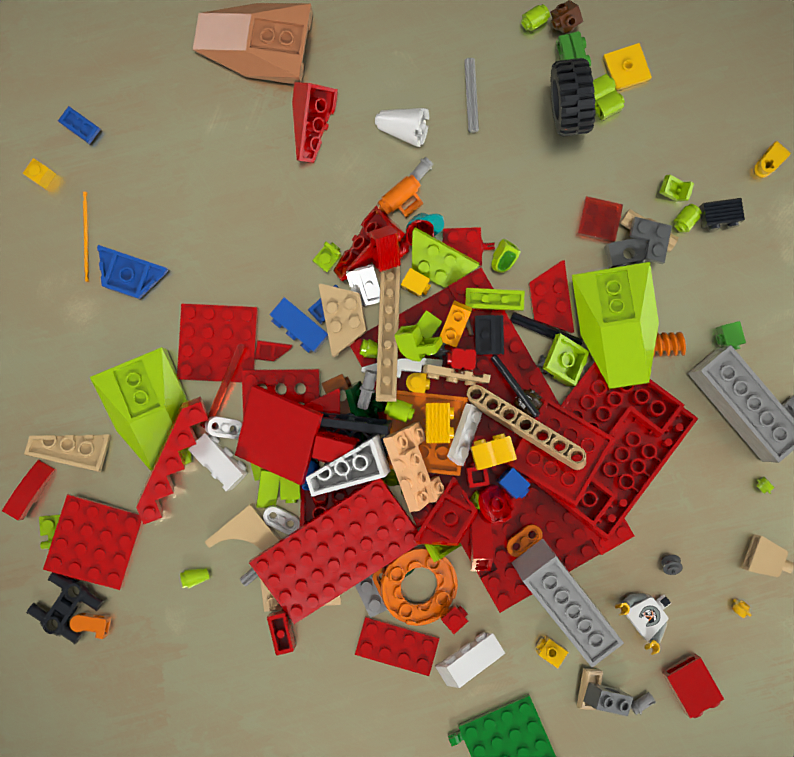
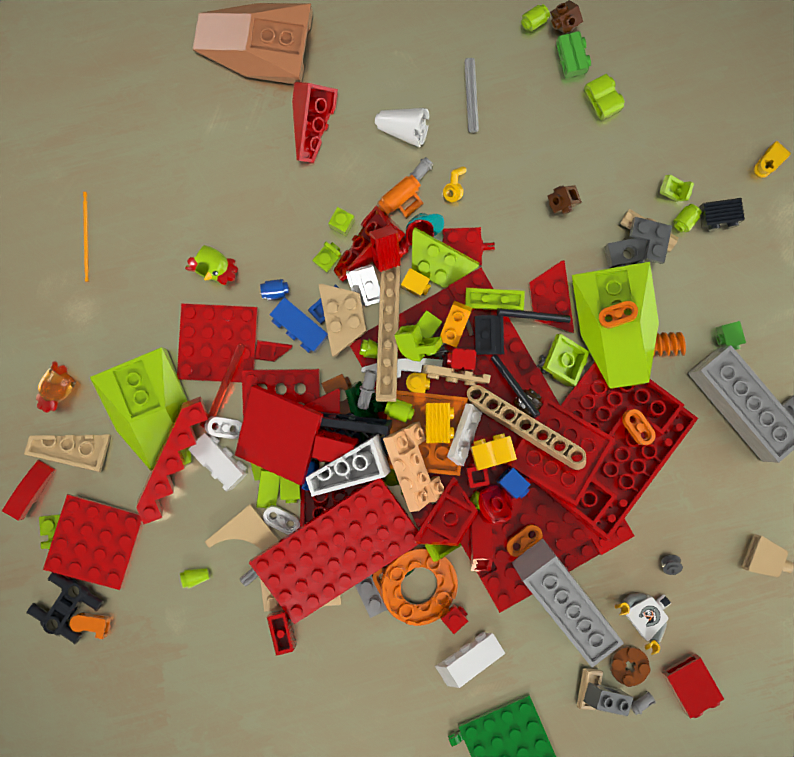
yellow brick [22,158,56,189] -> none
blue plate [58,106,101,144] -> none
blue wing [97,245,169,299] -> none
red plate [355,616,440,676] -> none
lime rock [491,239,521,273] -> none
black axle [510,312,583,346] -> none
yellow brick [536,635,569,668] -> none
black tyre [550,58,595,136] -> none
clear red plate [577,196,623,242] -> none
yellow plate [603,43,652,91] -> none
yellow plate [732,599,752,618] -> none
lime plate [756,477,775,494] -> none
none -> clear orange piece [36,361,76,413]
none -> lime piece [185,245,238,285]
none -> blue brick [260,279,289,300]
none -> lime brick [328,207,355,237]
none -> yellow plate [443,166,466,202]
none -> black bar [497,308,571,323]
none -> reddish brown brick [547,185,582,215]
none -> orange plate [599,301,638,329]
none -> dark orange plate [610,646,651,687]
none -> orange plate [622,409,655,445]

